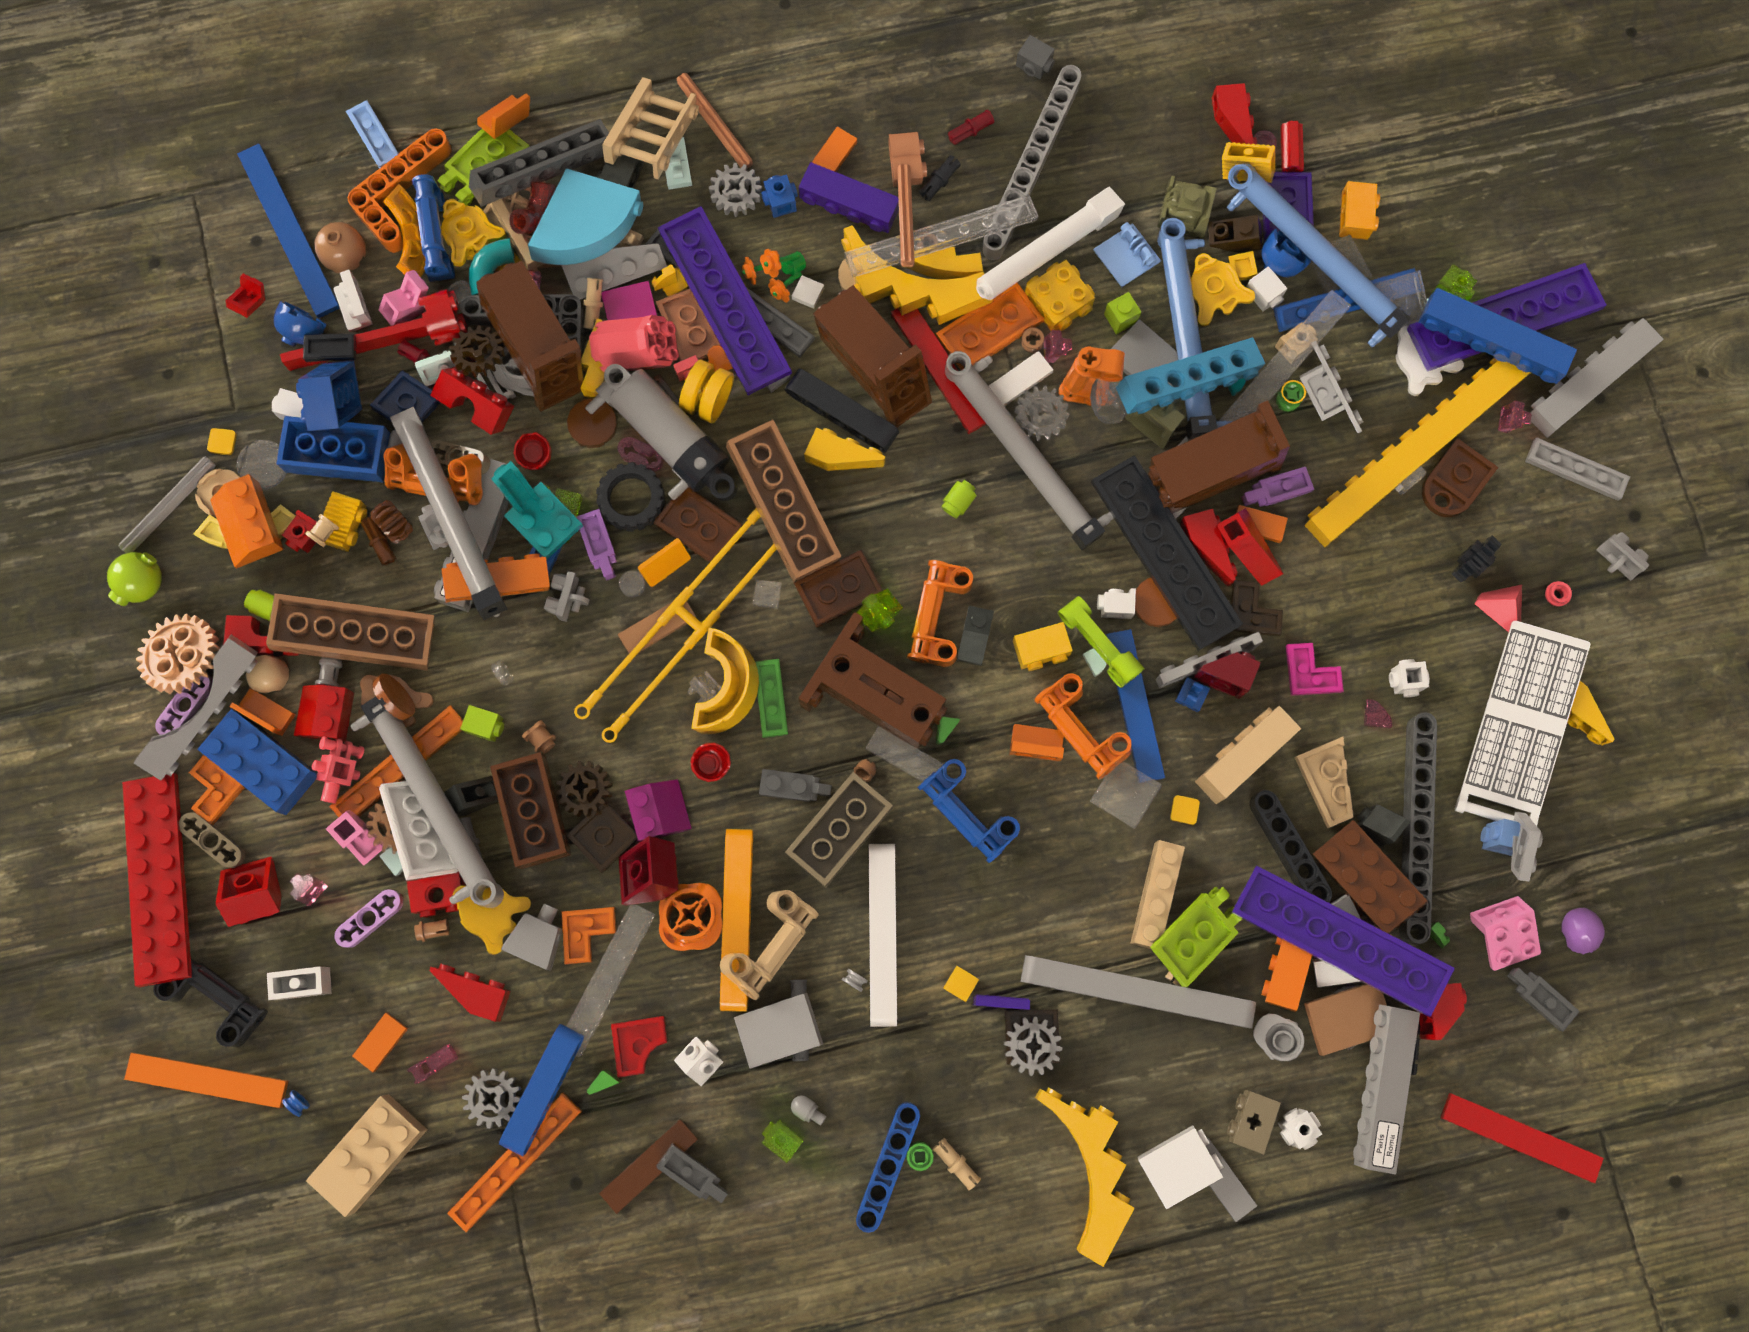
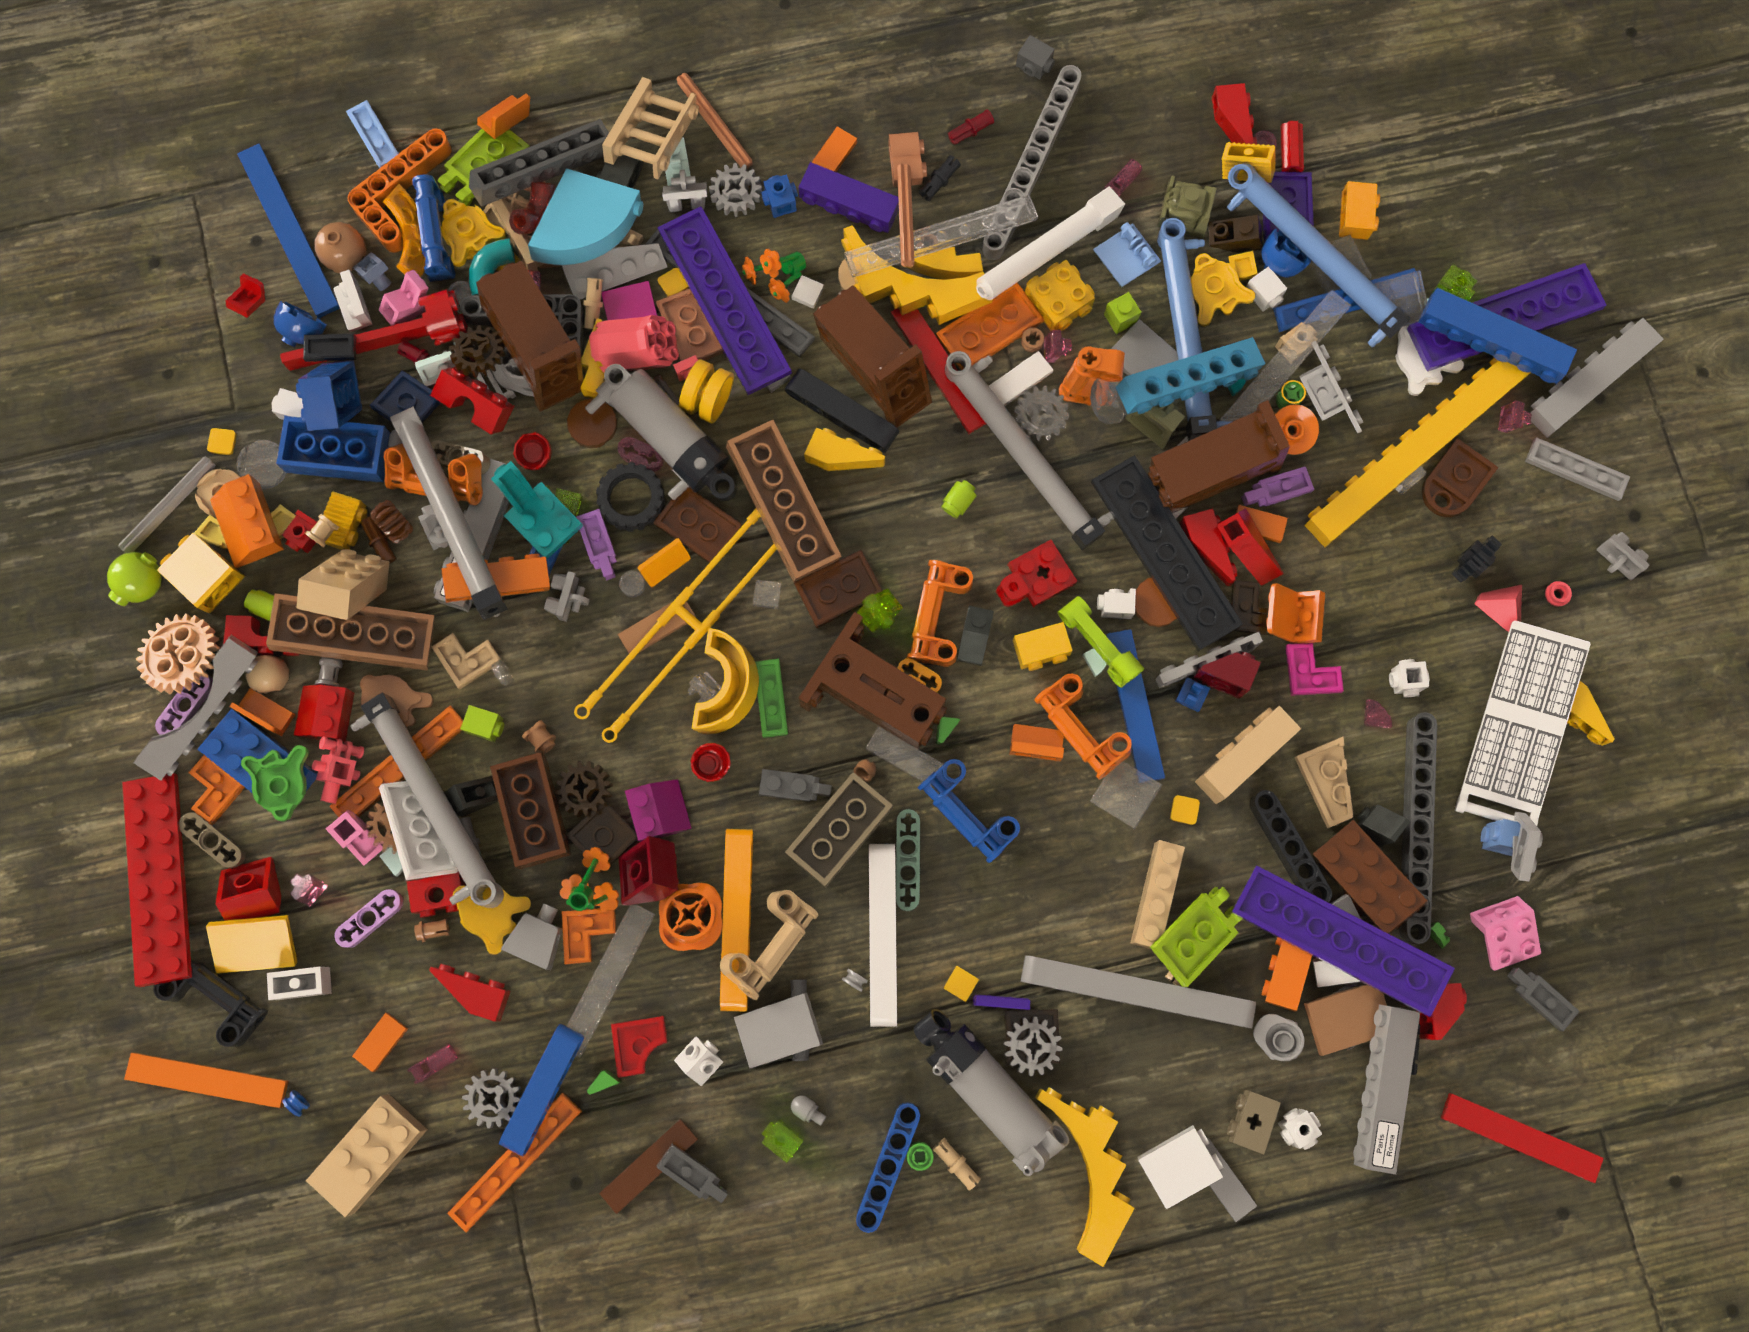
dark orange tile [372,673,415,720] -> none
yellow tile [652,265,678,291] -> none
orange tile [708,345,732,371] -> none
medium lavender hair [1561,908,1605,954] -> none
none -> slope [157,533,245,613]
none -> yellow tile [206,915,297,974]
none -> bright green tile [241,745,309,822]
none -> tan brick [296,549,389,620]
none -> sand blue tile [353,252,391,291]
none -> tan tile [431,633,503,689]
none -> orange plant [560,847,619,912]
none -> light grey hips [662,170,707,212]
none -> sand green beam [896,809,920,912]
none -> light orange beam [897,658,942,693]
none -> light grey piece [914,1009,1069,1176]
none -> red plate [996,540,1078,608]
none -> clear pink bar [1103,159,1142,197]
none -> orange bracket [1266,583,1325,644]
none -> orange dish [1275,404,1319,455]

